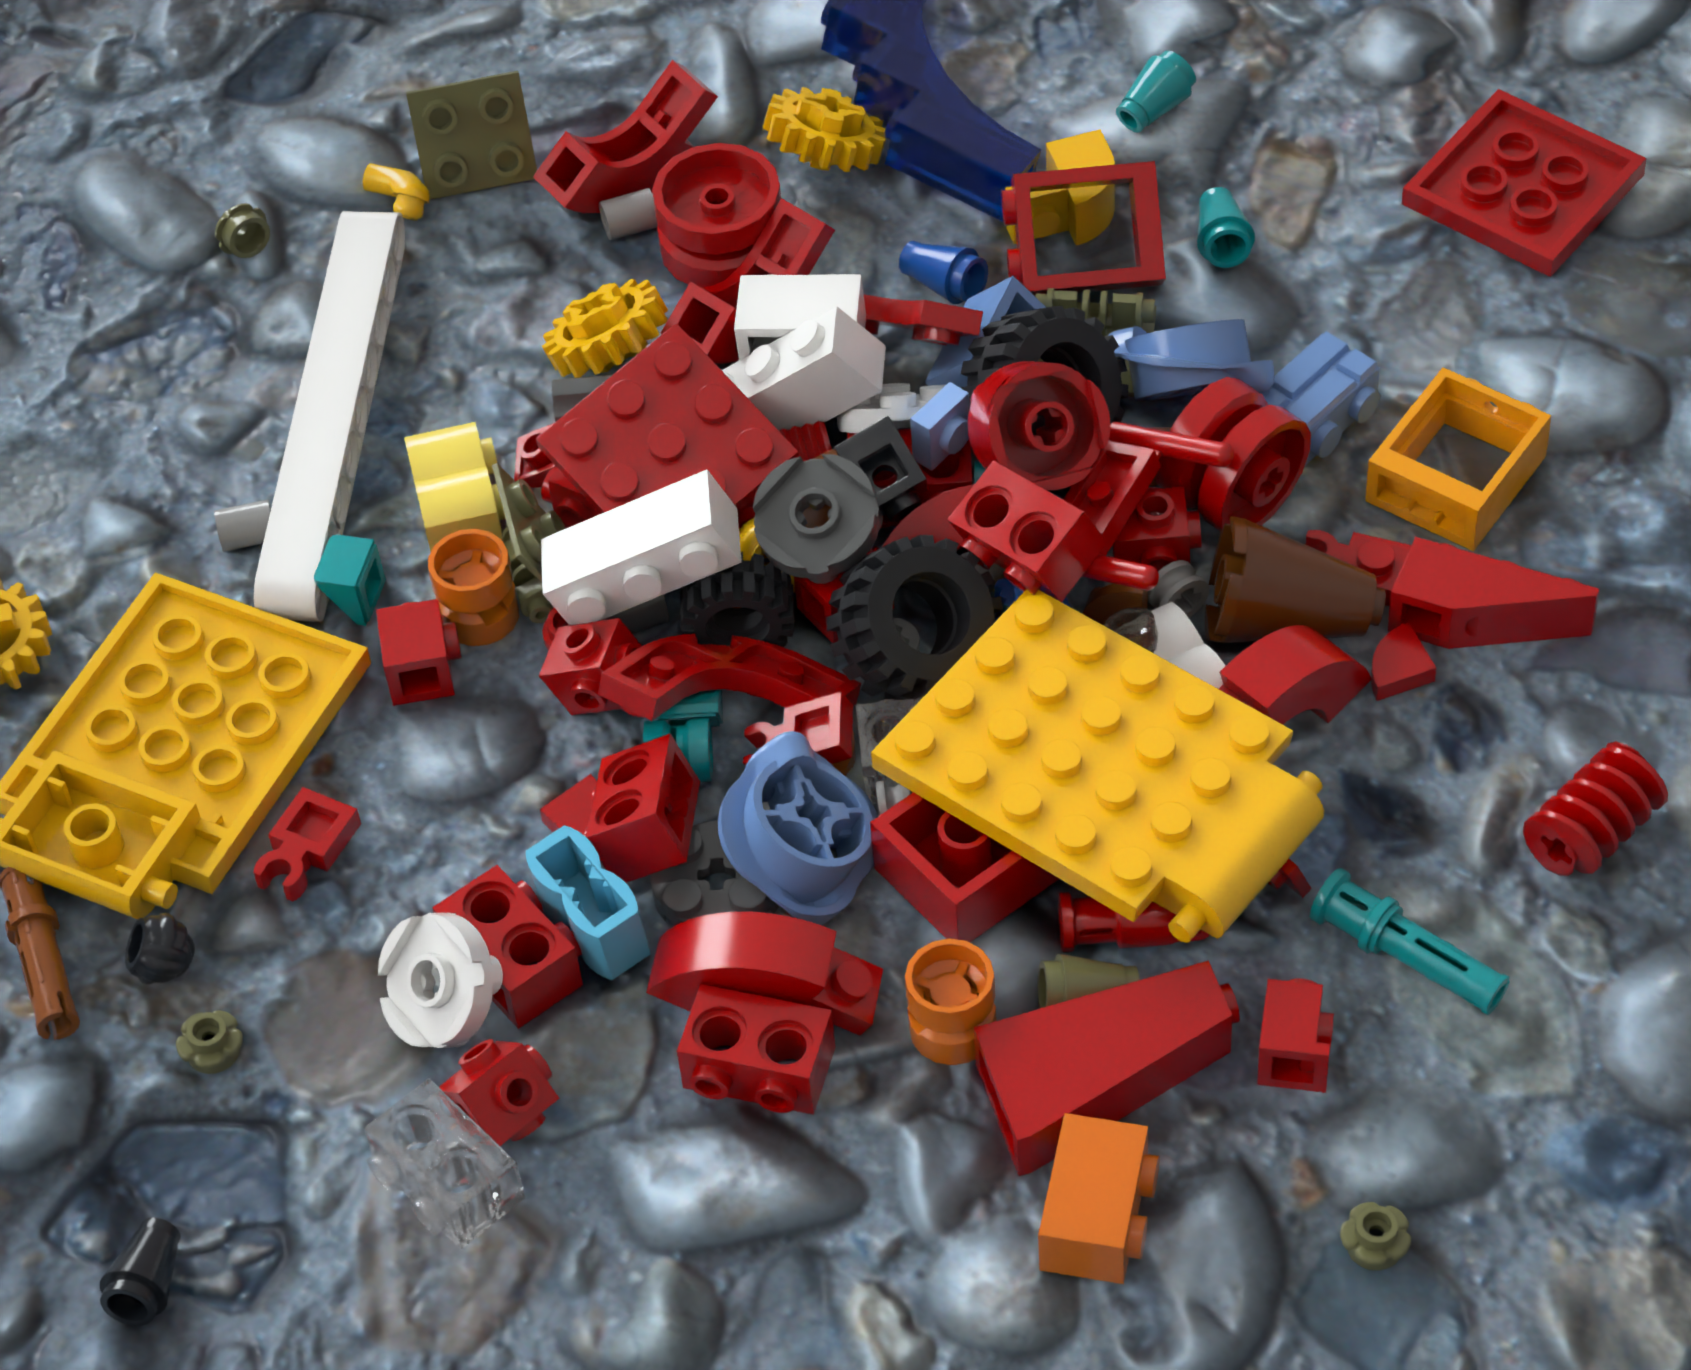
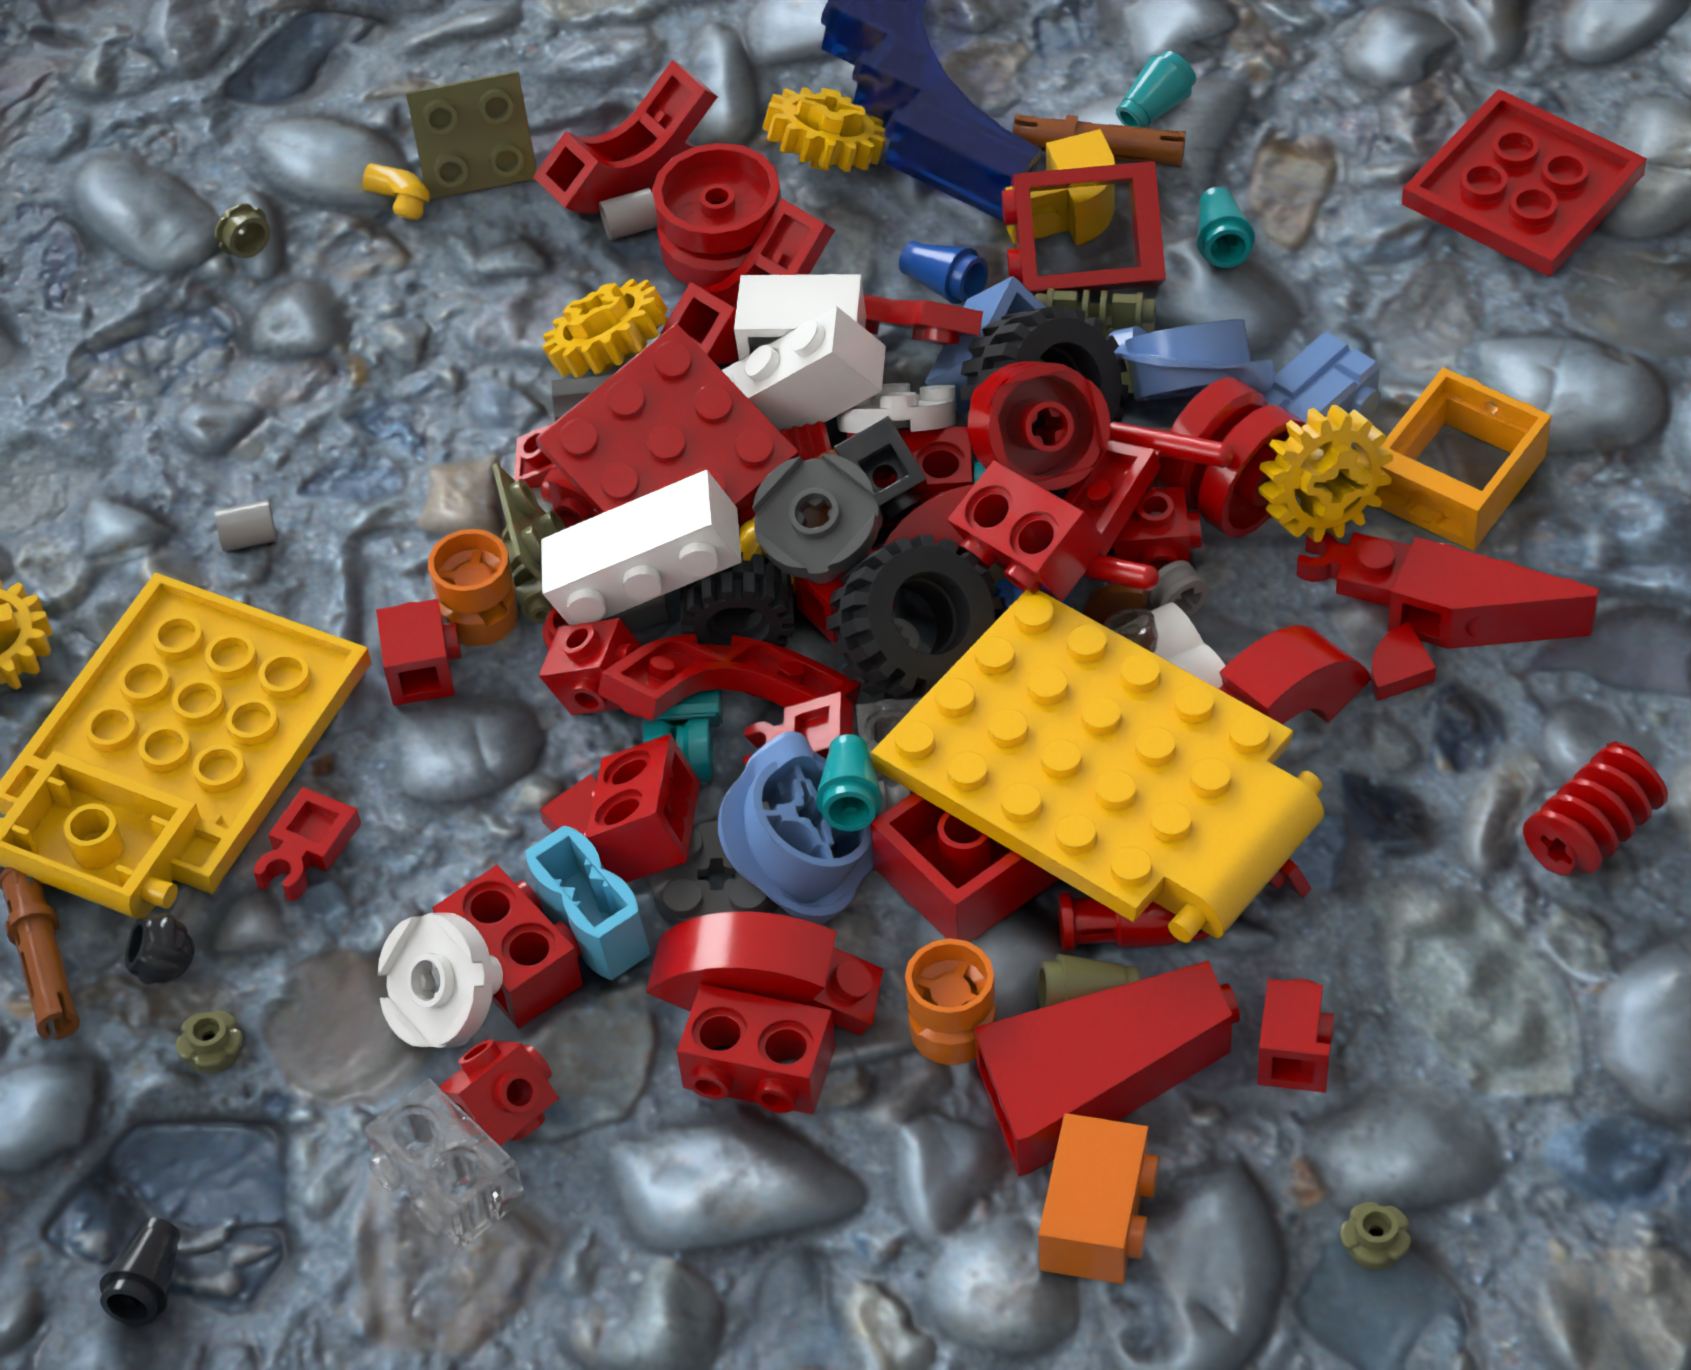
white beam [254,211,405,622] -> none
teal slope [314,534,386,626] -> none
light yellow brick [404,422,506,552] -> none
light blue plate [910,382,970,471] -> none
reddish brown cone [1205,516,1386,643] -> none
teal pin [1309,868,1510,1015] -> none
none -> teal cone [816,734,882,831]
none -> dark orange pin [1011,114,1186,168]
none -> yellow gear [1258,405,1393,542]

